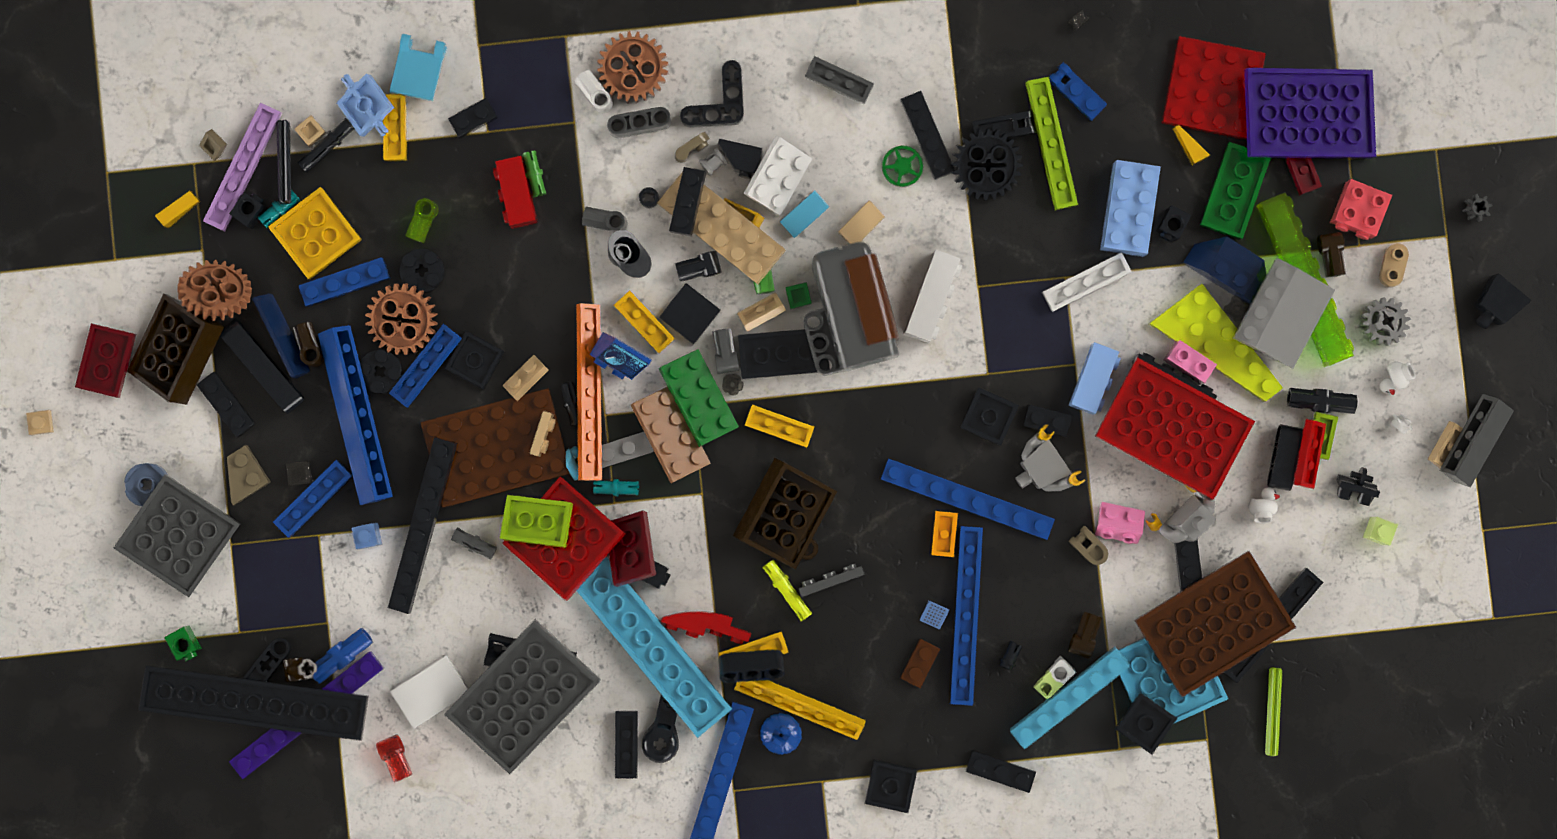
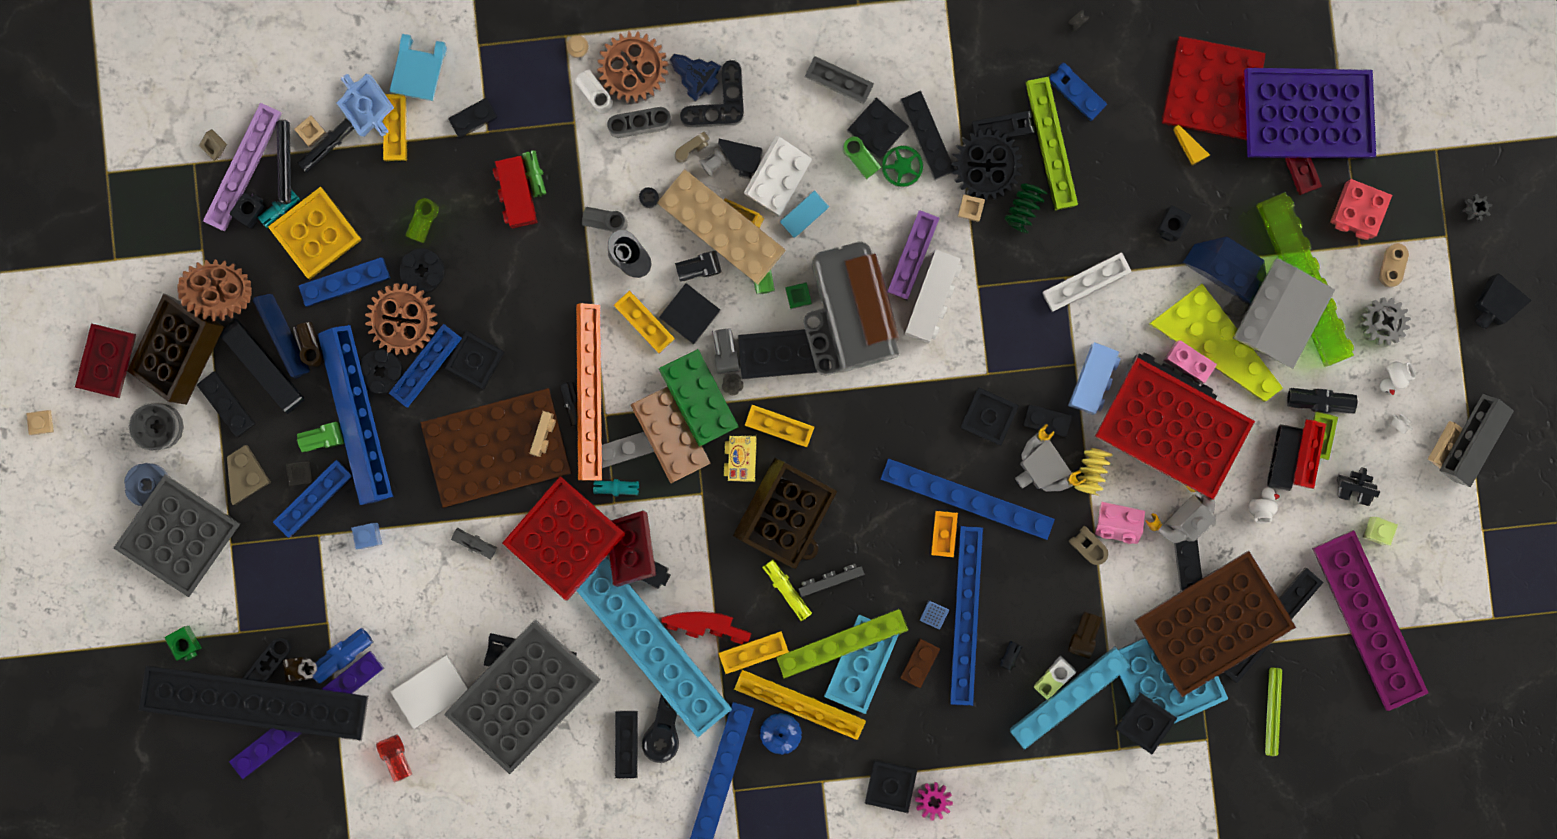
yellow piece [155,191,200,228] -> none
black plate [388,437,458,614] -> none
lime plate [500,495,573,548] -> none
tan plate [502,355,549,401] -> none
medium azure arm [565,446,578,481] -> none
slope [589,332,652,380] -> none
black plate [669,167,706,237] -> none
black beam [719,650,784,683] -> none
tan plate [737,292,786,332] -> none
tan slope [838,200,885,244] -> none
black plate [966,750,1036,793] -> none
light blue brick [1100,160,1161,257] -> none
green plate [1199,142,1271,240] -> none
dark brown piece [1317,232,1346,278] -> none
none -> dark grey wheel [129,403,184,450]
none -> bright green piece [297,422,344,452]
none -> tan plate [566,35,589,58]
none -> dark blue rock [669,54,721,102]
none -> light yellow slope [724,436,756,482]
none -> lime plate [776,609,908,678]
none -> medium azure plate [824,615,899,714]
none -> bright green piece [843,137,881,180]
none -> black plate [847,97,909,160]
none -> medium lavender plate [887,210,940,300]
none -> dark pink gear [915,782,953,821]
none -> tan plate [958,194,985,222]
none -> dark green piece [1005,183,1047,234]
none -> light yellow piece [1074,448,1113,496]
none -> magenta plate [1312,530,1429,711]

